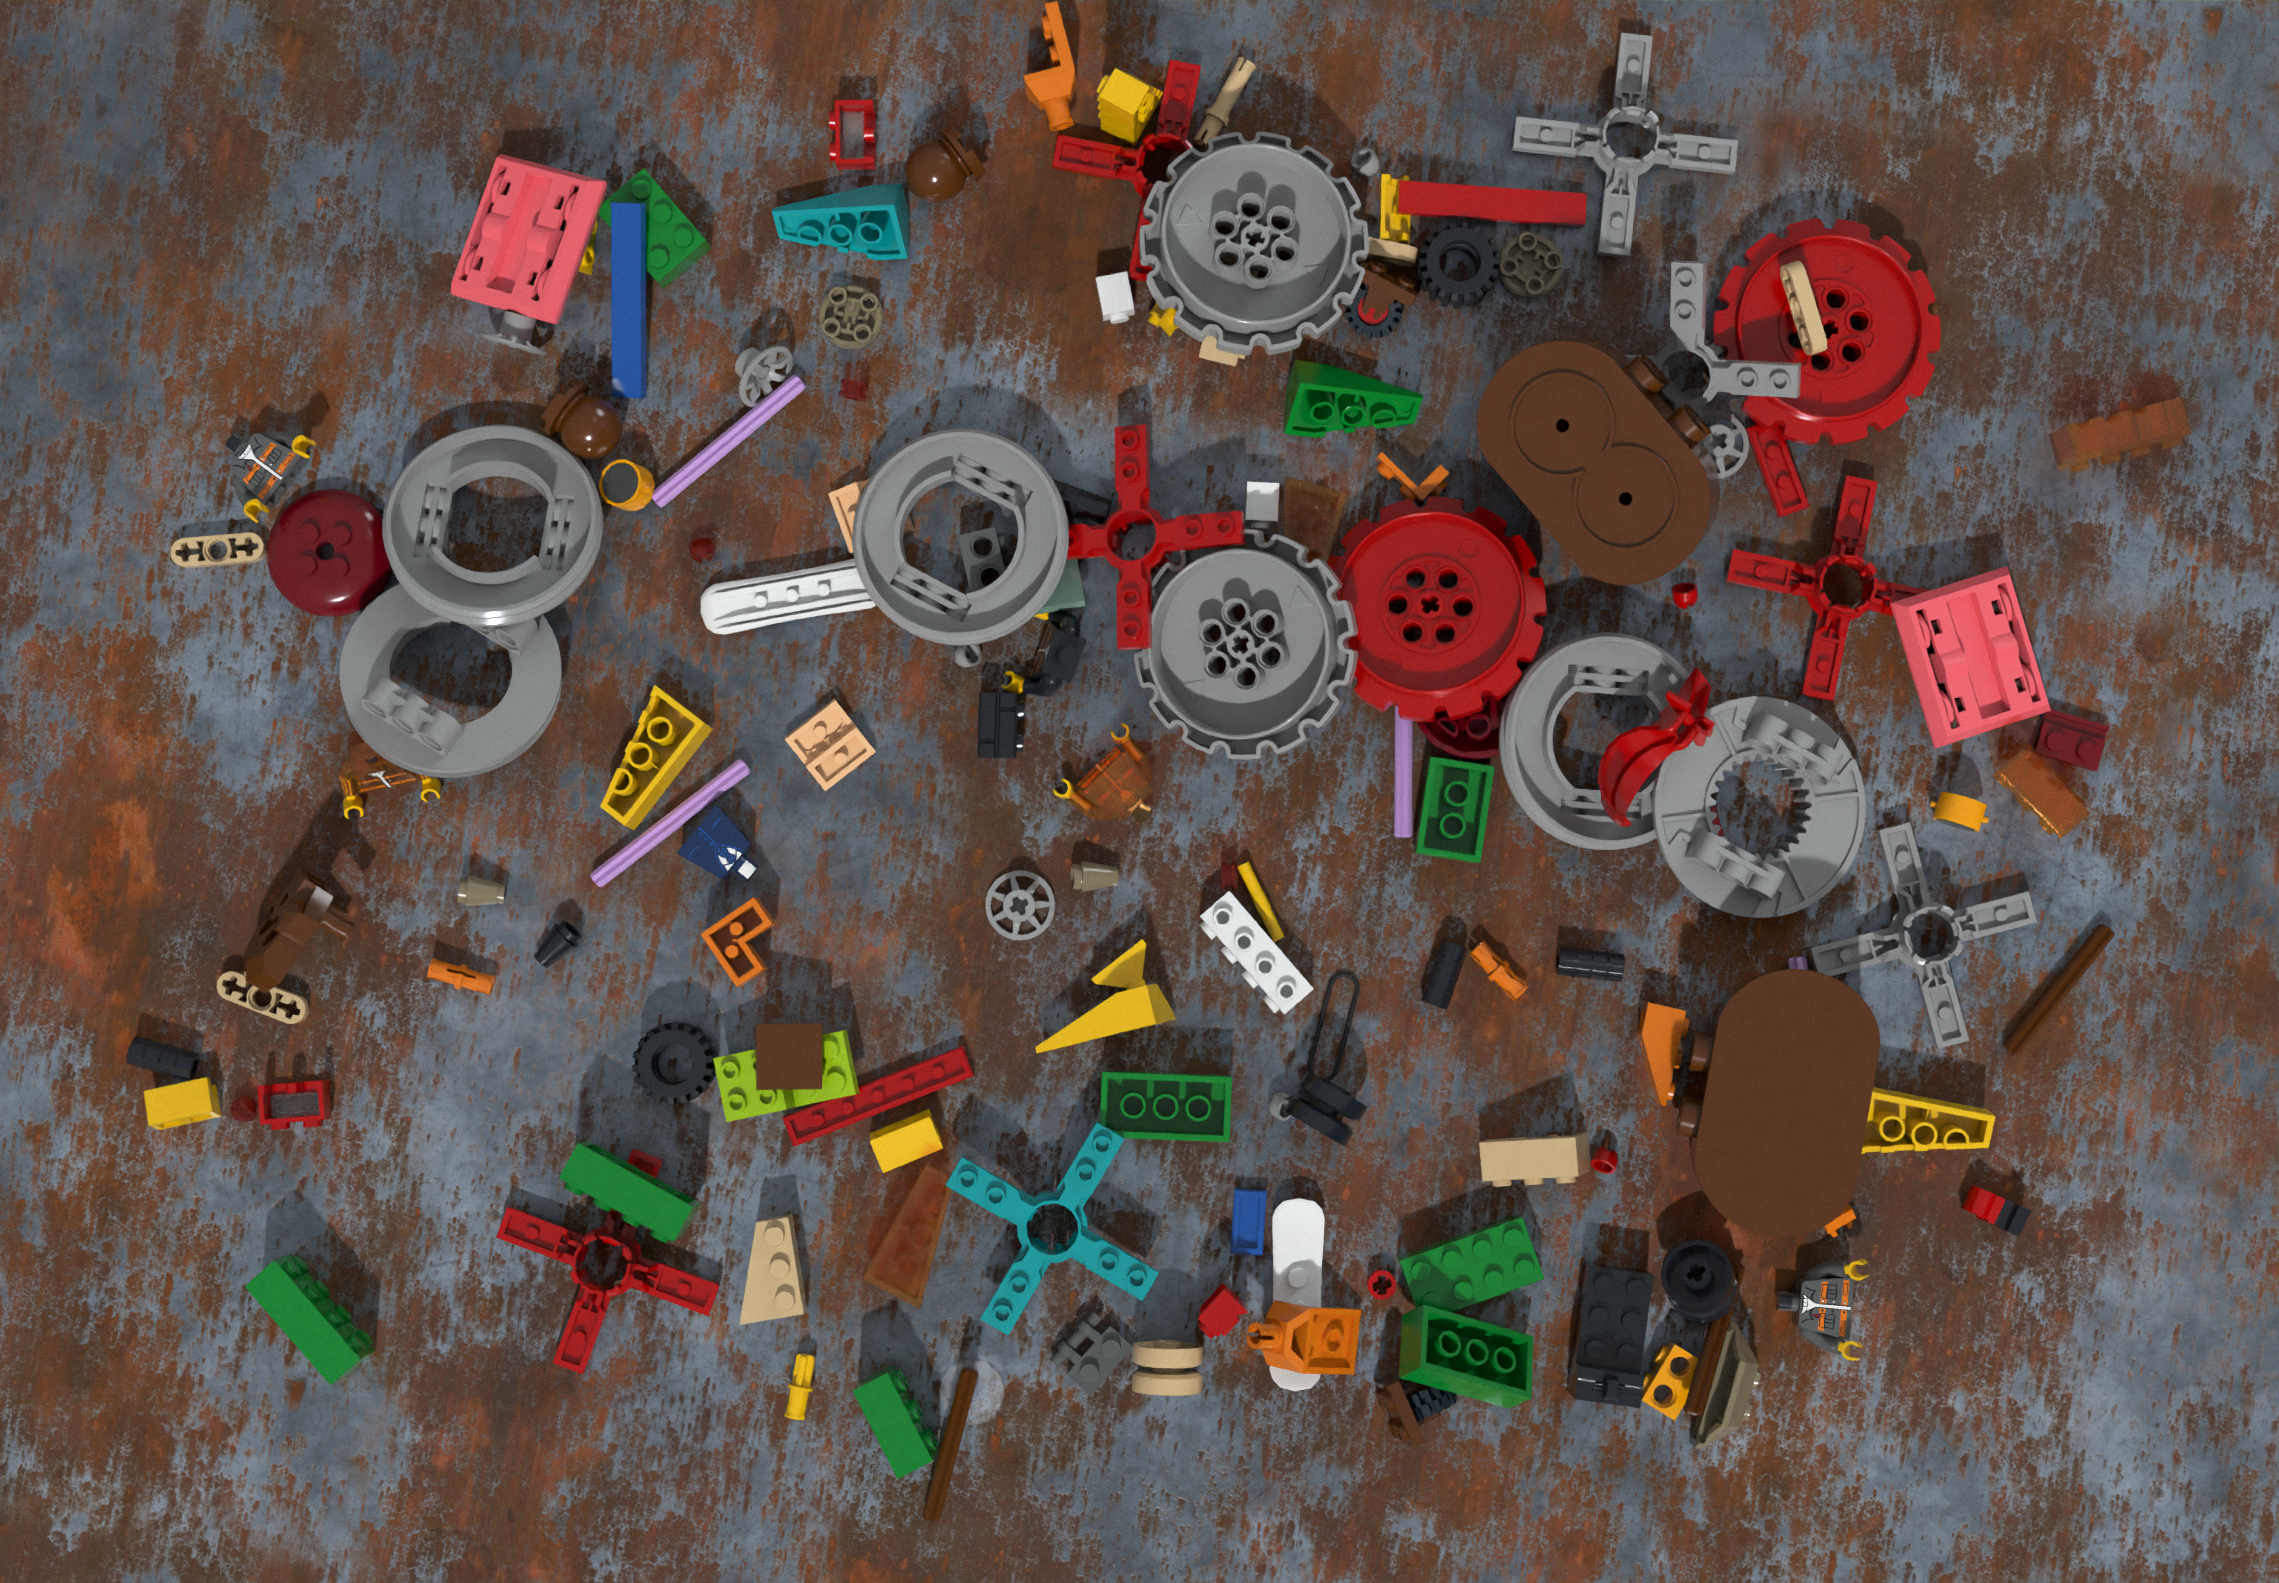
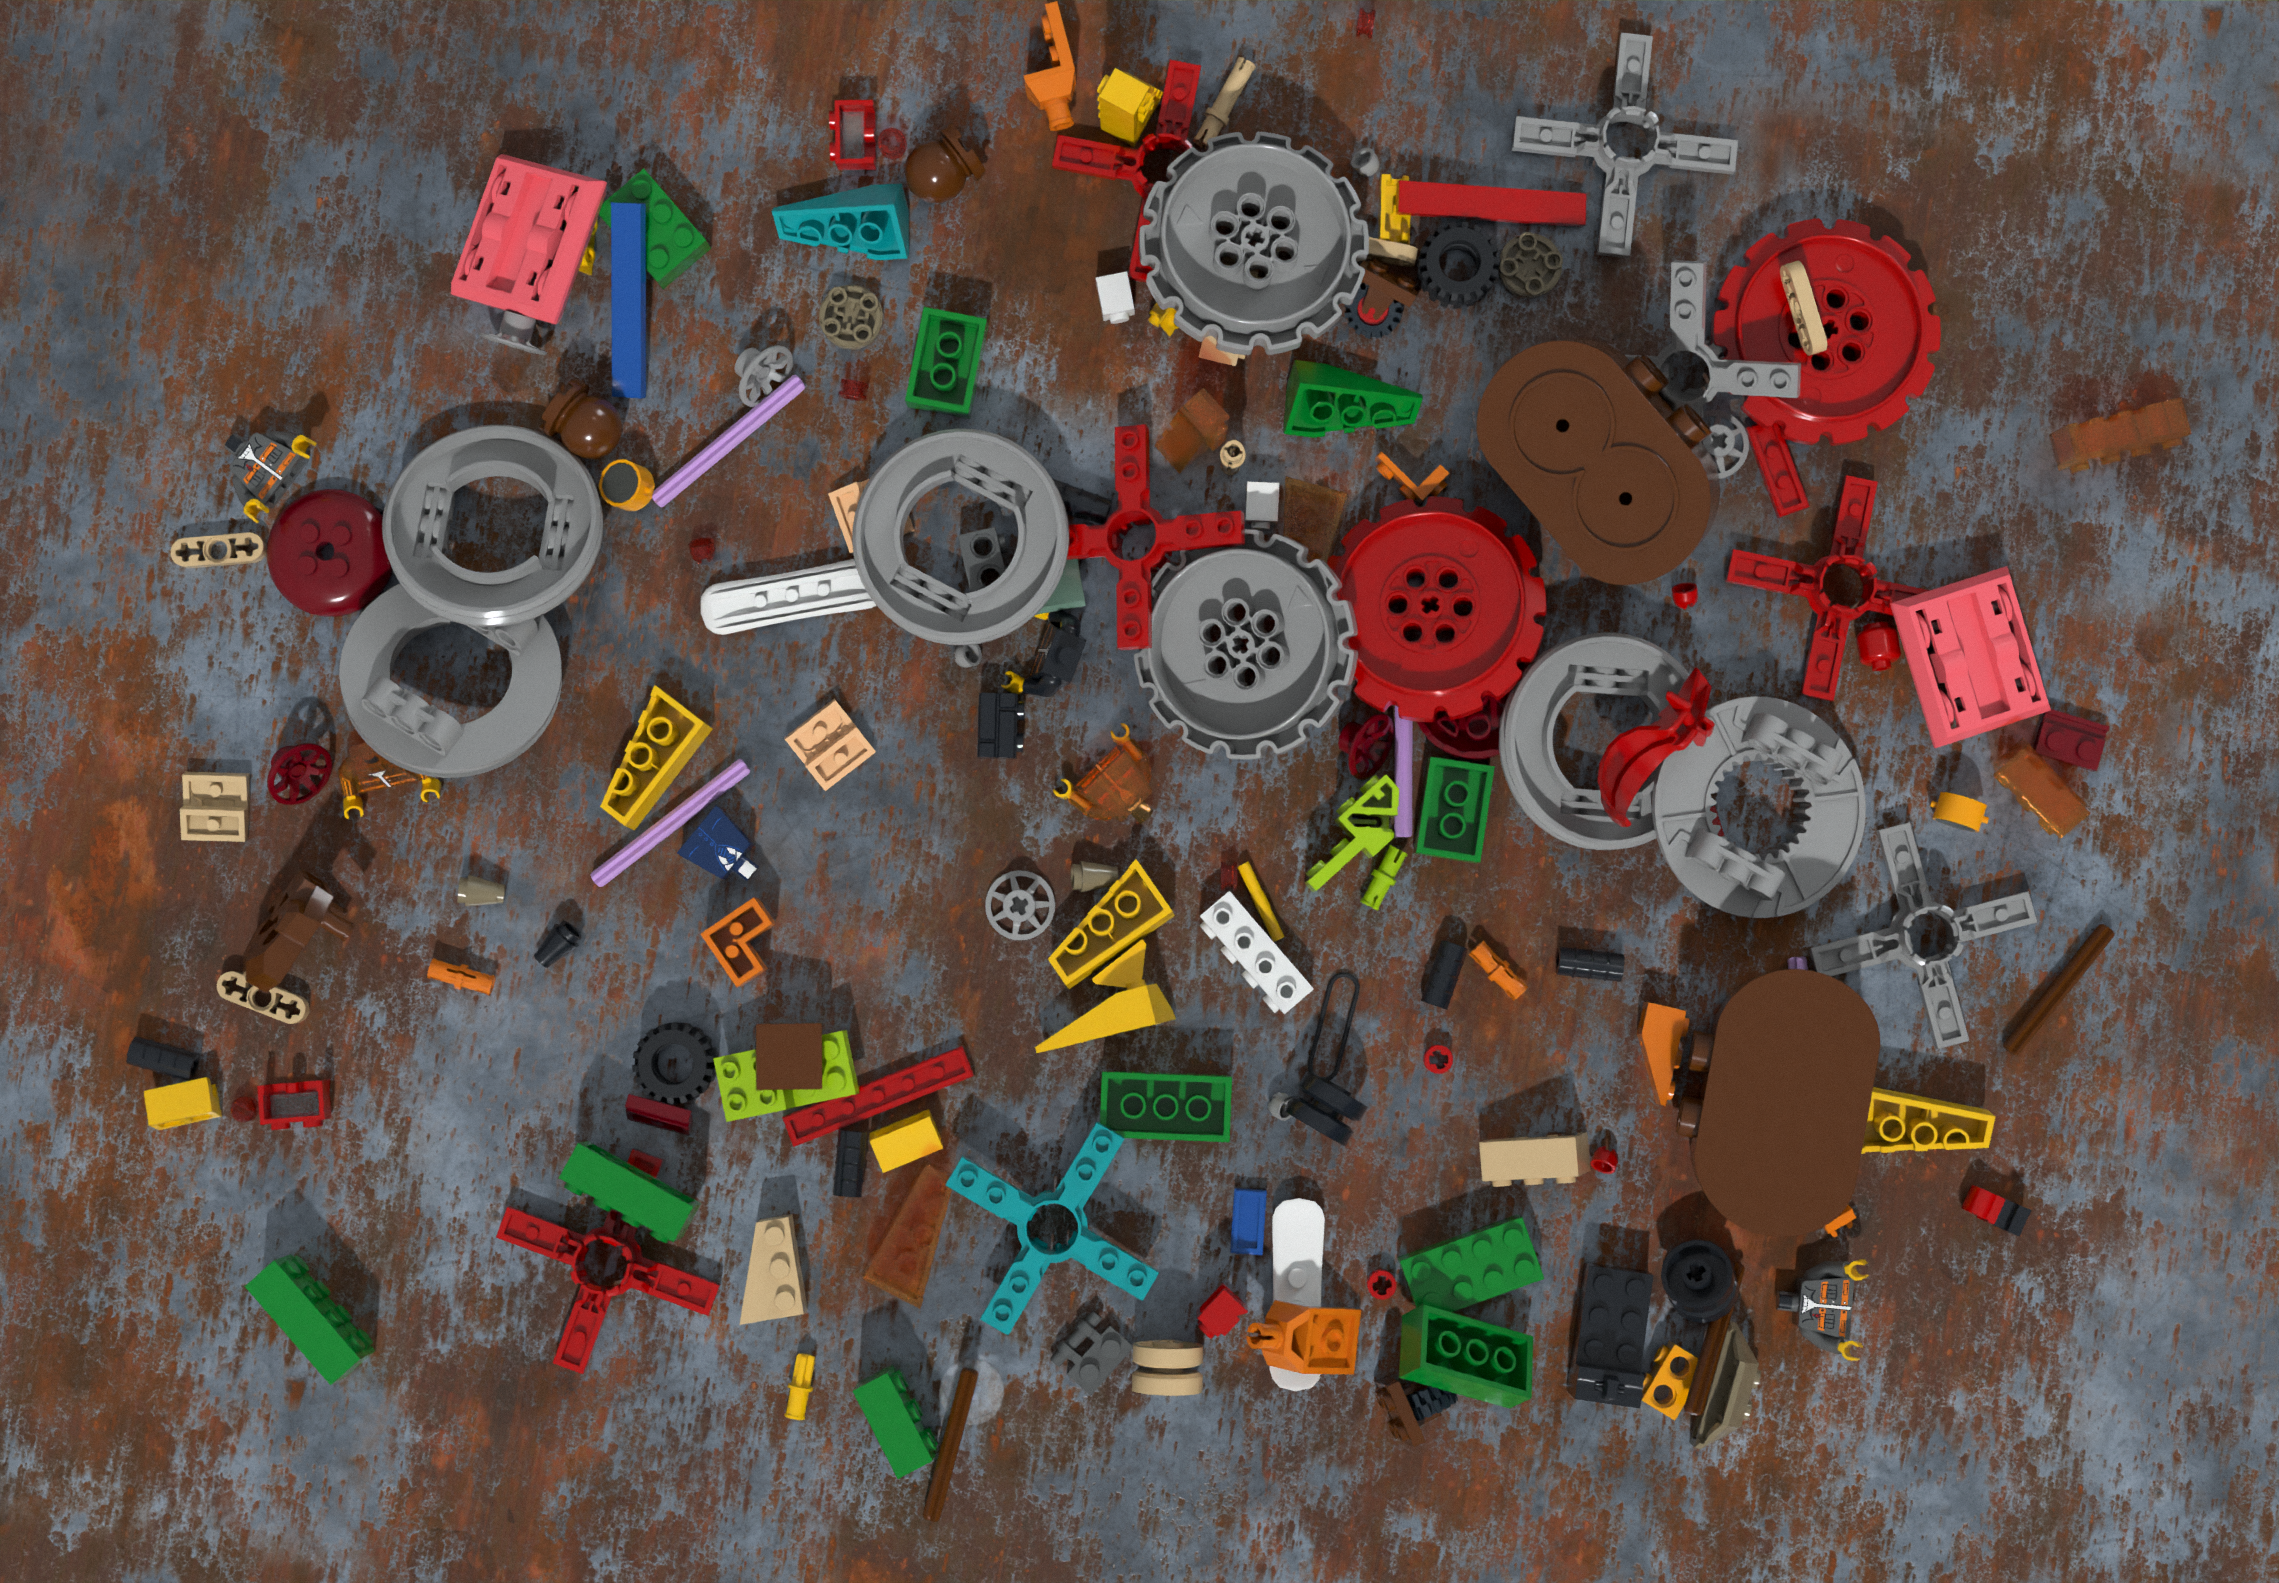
none -> tan slope [180,772,250,842]
none -> dark red wheel [267,743,332,805]
none -> dark red plate [625,1094,693,1136]
none -> black axle [833,1130,867,1197]
none -> clear red bush [877,128,907,160]
none -> green brick [905,307,989,419]
none -> yellow wedge [1048,859,1175,989]
none -> clear orange wedge [1154,388,1230,474]
none -> tan pin [1220,440,1246,475]
none -> lime piece [1304,774,1399,892]
none -> dark red wheel [1338,713,1394,780]
none -> clear red bush [1356,8,1376,39]
none -> lime pin [1360,845,1408,911]
none -> red bush [1423,1045,1453,1074]
none -> red head [1856,622,1901,671]

